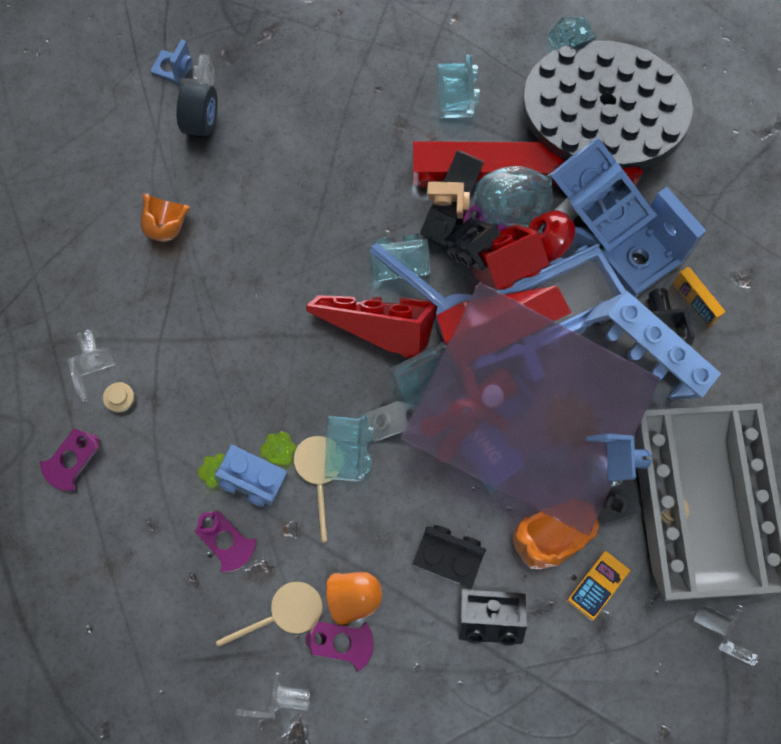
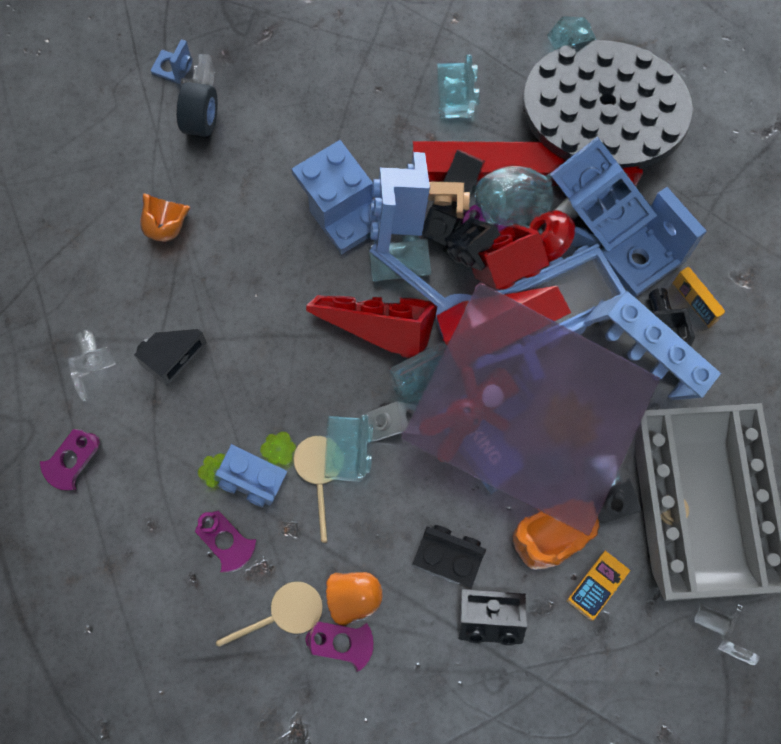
tan plate [103,382,134,413] -> none
clear bracket [234,672,310,719] -> none
medium blue bracket [585,434,652,481] -> none
none -> black slope [134,329,207,386]
none -> medium blue bracket [291,140,374,255]
none -> medium blue bracket [369,152,430,253]

